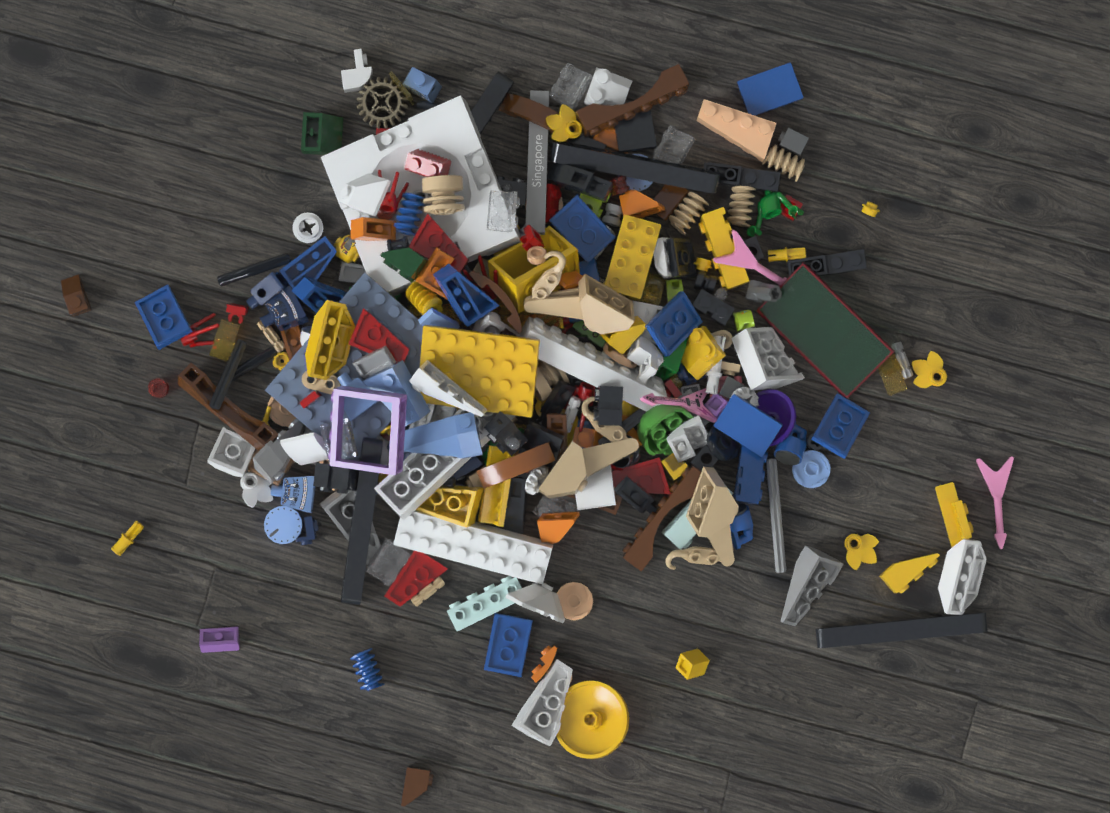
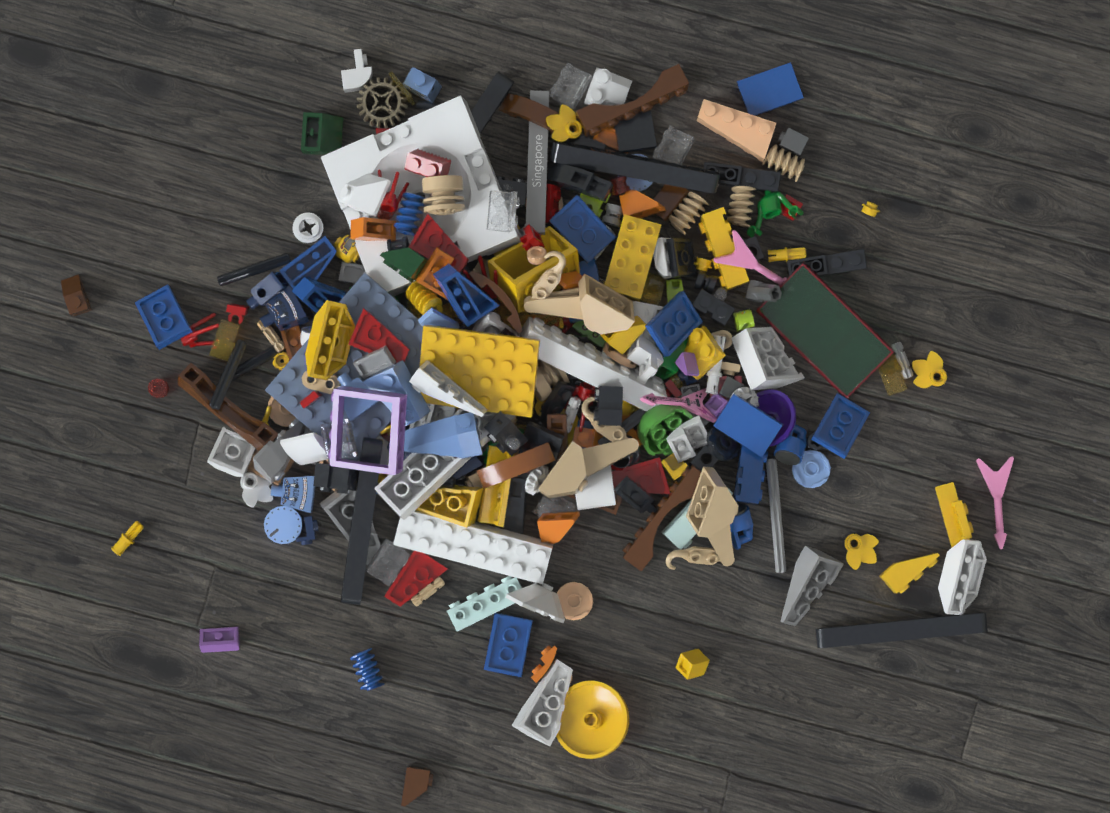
none -> medium lavender slope [675,352,700,376]

